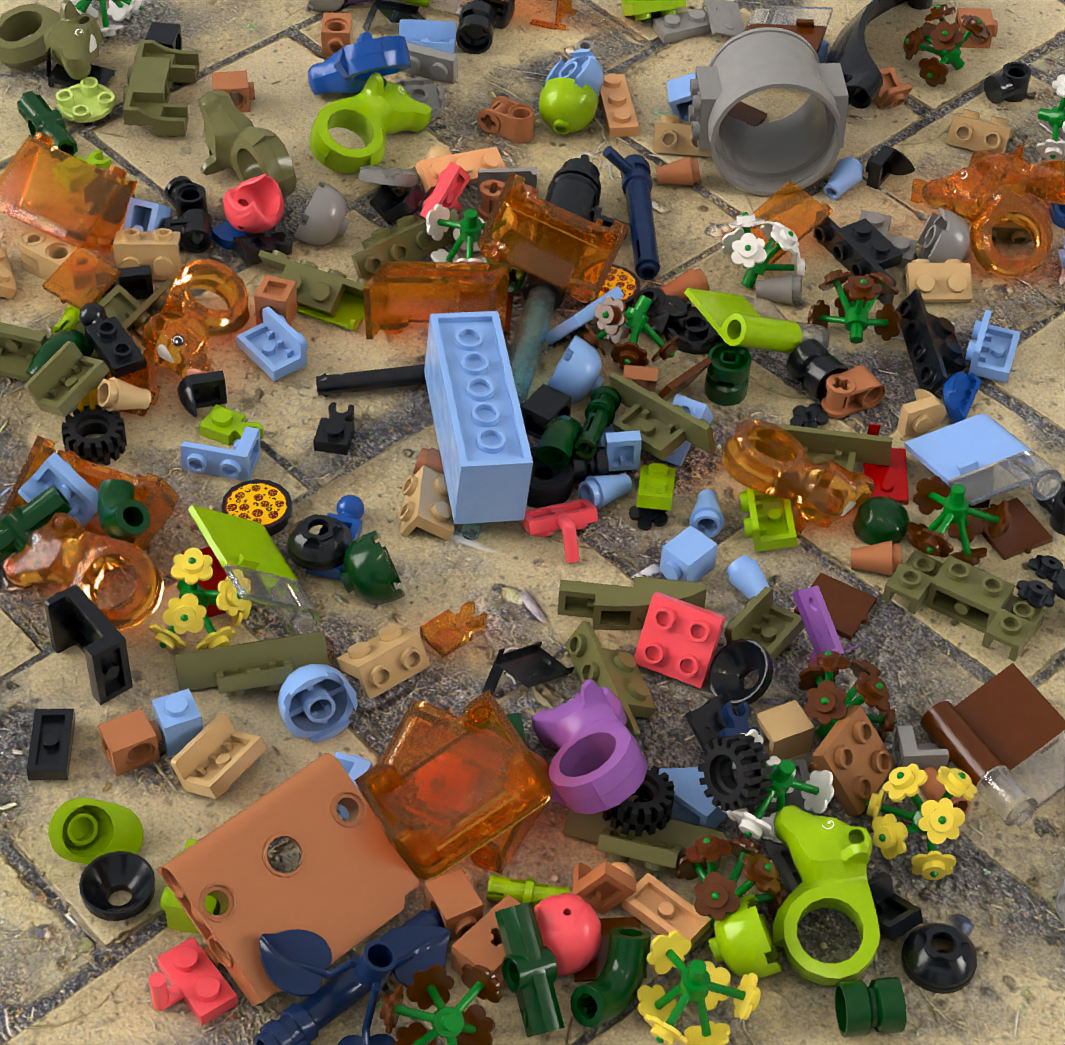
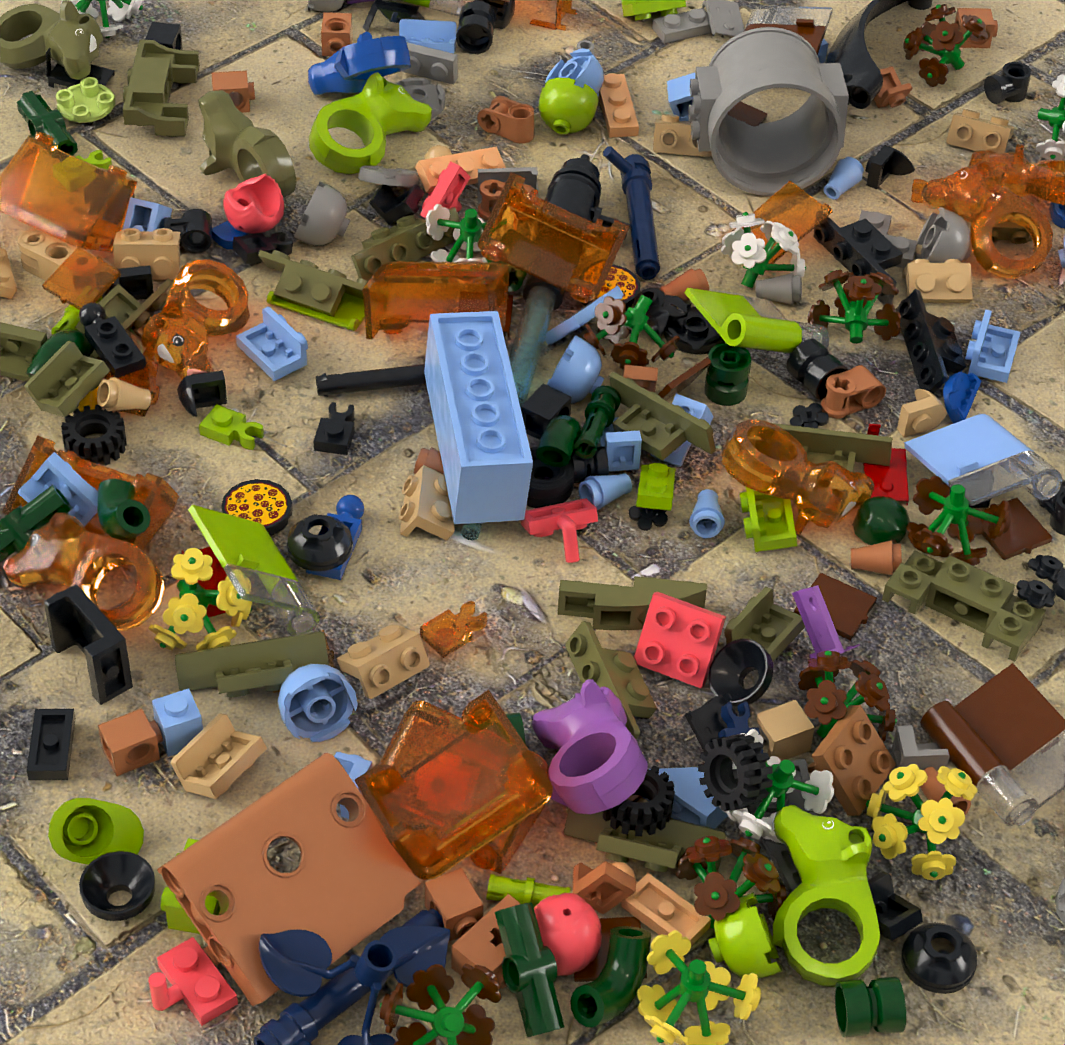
black piece [164,176,208,219] -> none
light blue bracket [180,427,261,481] -> none
nougat brick [254,275,298,325] -> none
dark green cylinder [339,530,405,605] -> none
black piece [482,642,575,699] -> none
nougat cone [656,156,701,186] -> none
light blue brick [659,525,718,582] -> none
light blue cone [726,555,776,601] -> none

